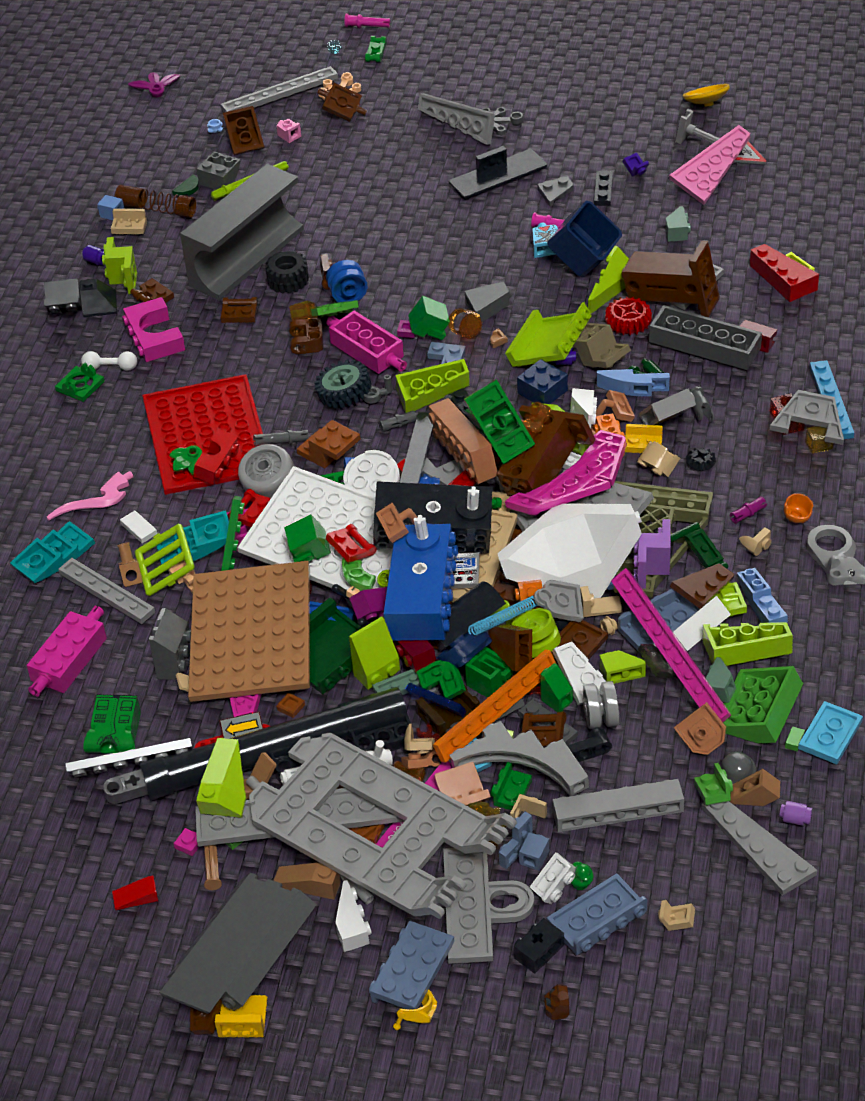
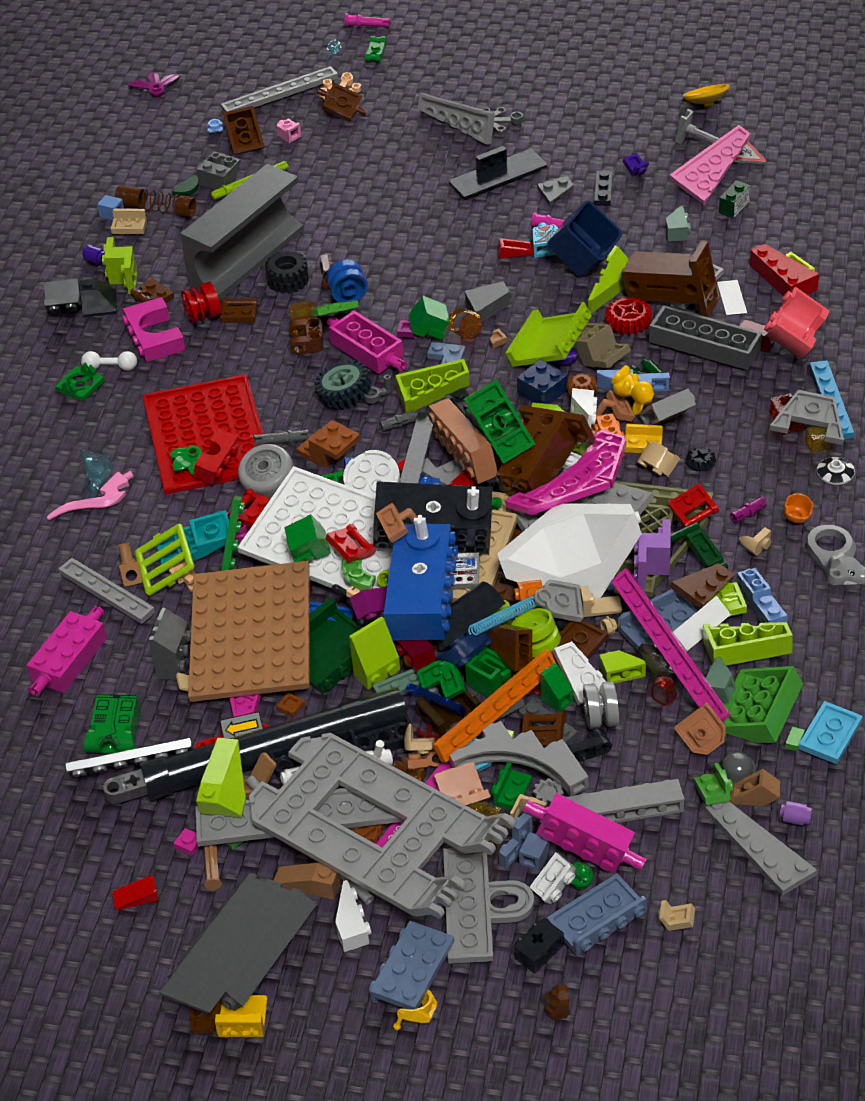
teal slope [10,521,95,583] -> none
white tile [120,511,157,543] -> none
clear orange plate [523,402,551,434] -> none
dark grey piece [689,386,714,422] -> none
none -> clear light blue slope [80,450,114,493]
none -> red wheel [181,281,222,324]
none -> red slope [497,238,534,258]
none -> dark pink brick [523,793,647,873]
none -> light grey piece [533,778,564,806]
none -> dark orange gear [567,373,597,397]
none -> yellow animal [611,365,654,416]
none -> clear red rock [651,676,677,706]
none -> red plate [668,483,719,528]
none -> white sticker [717,280,747,315]
none -> dark green brick [719,180,751,218]
none -> coral cylinder [763,287,830,359]
none -> dish [817,457,855,485]

